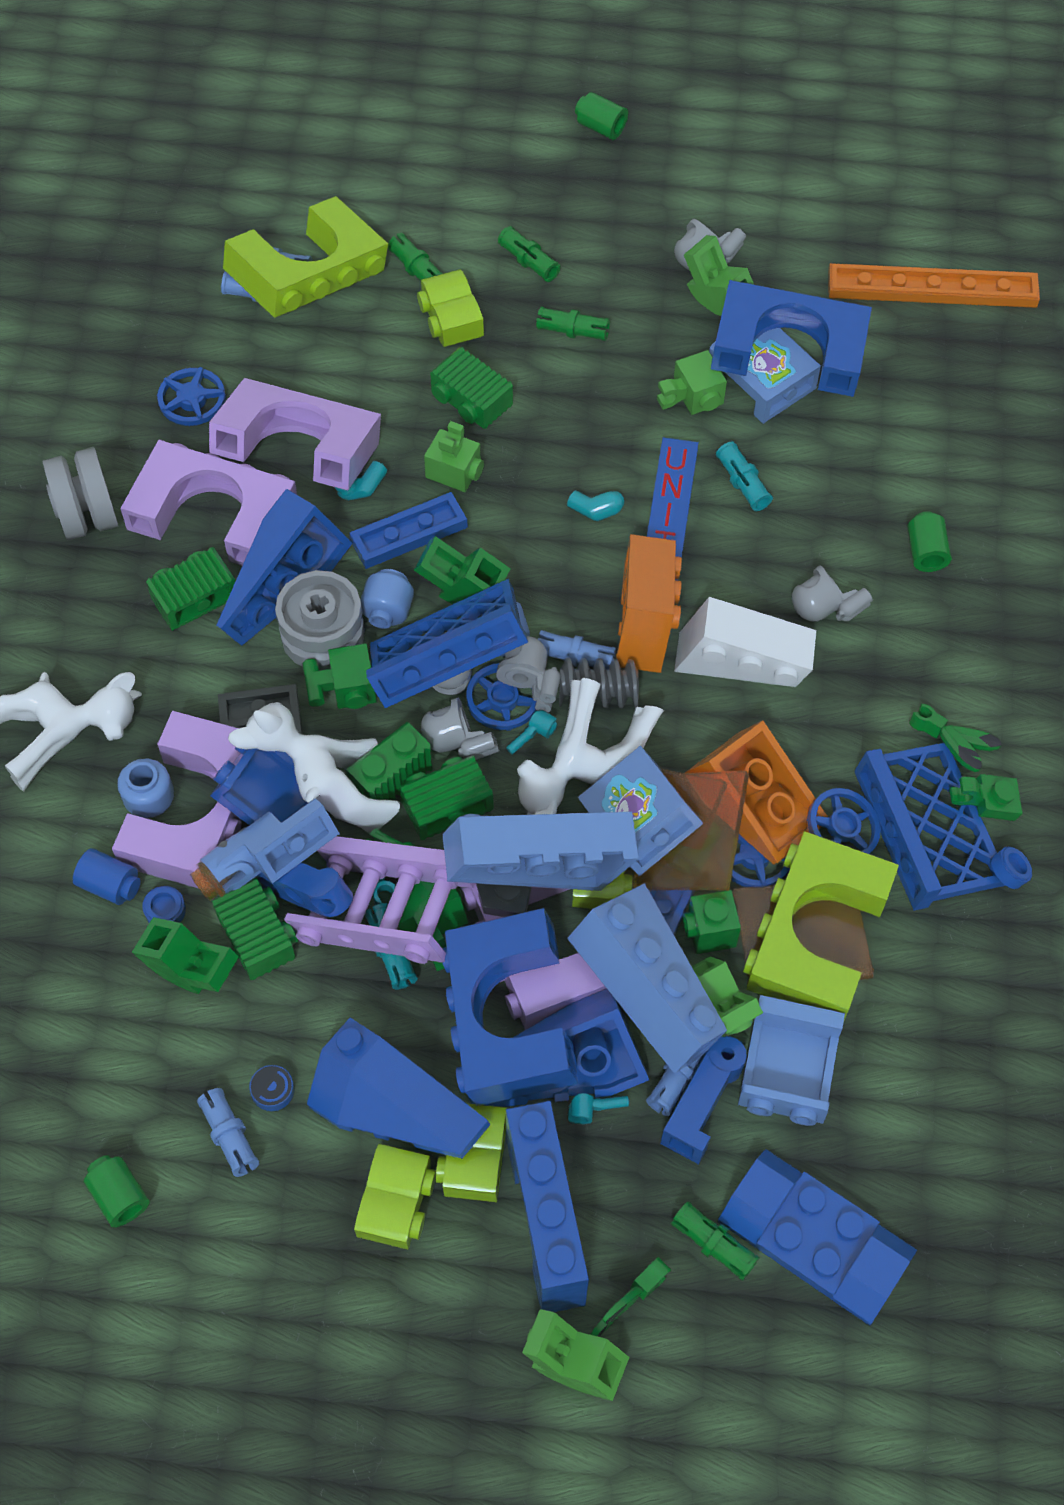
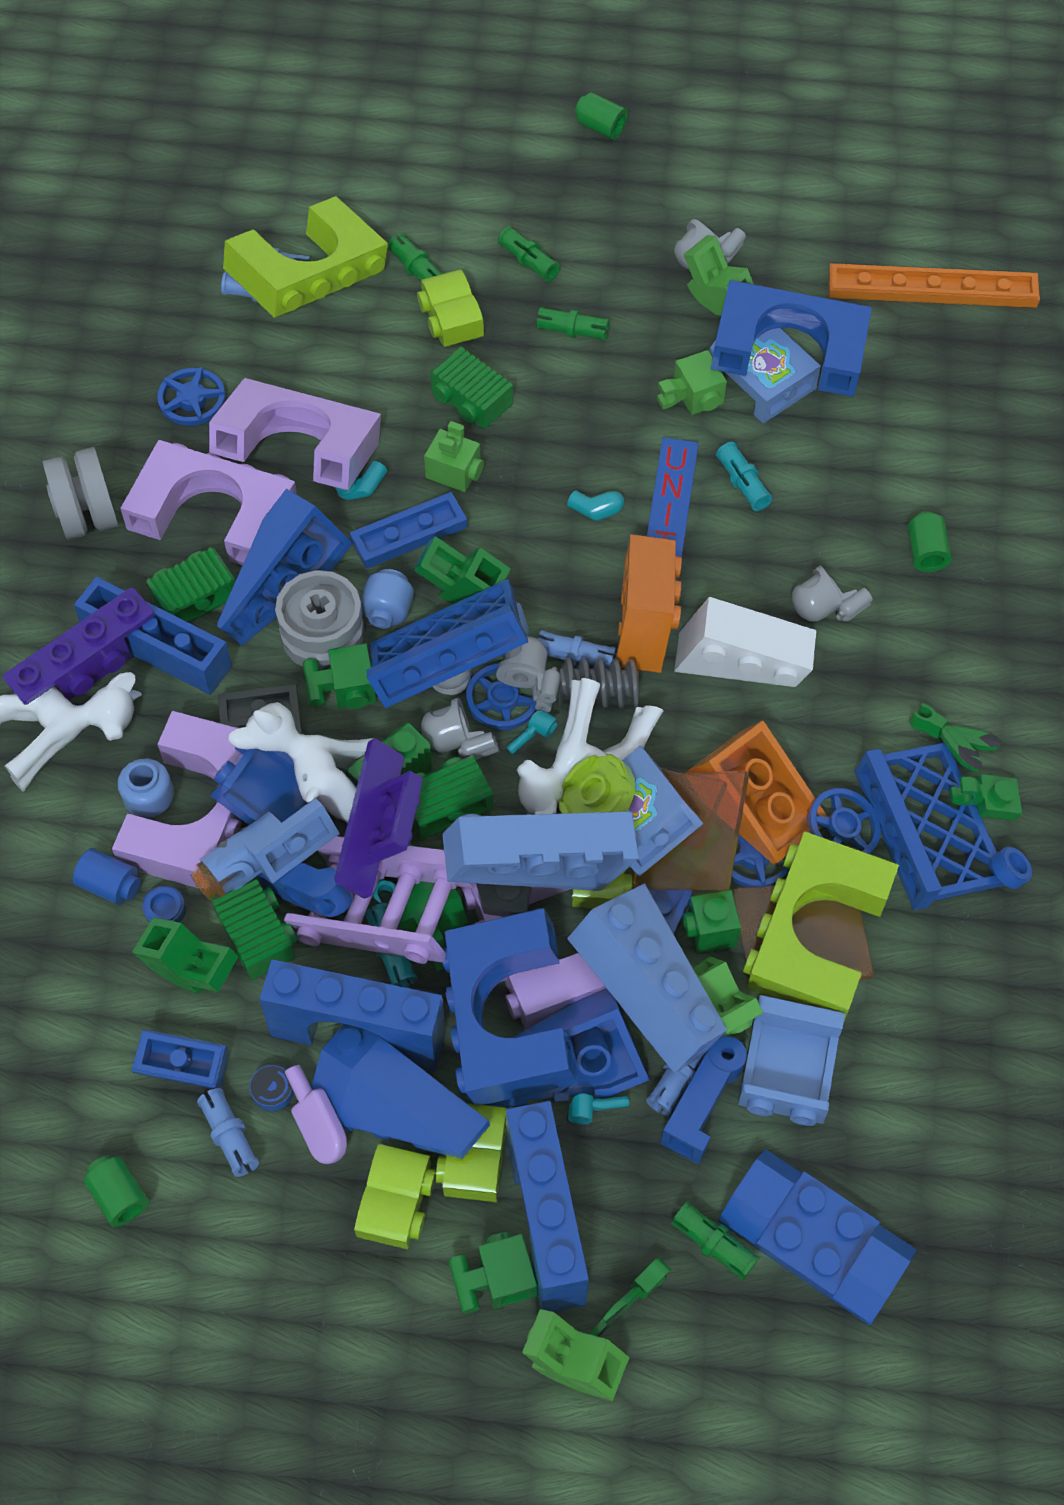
none -> dark purple bracket [3,588,155,705]
none -> blue brick [74,576,232,695]
none -> blue brick [131,1029,229,1089]
none -> blue arch [259,959,446,1072]
none -> lavender piece [285,1065,347,1164]
none -> dark purple bracket [334,738,423,899]
none -> green brick [448,1232,537,1314]
none -> lime tile [559,753,635,814]

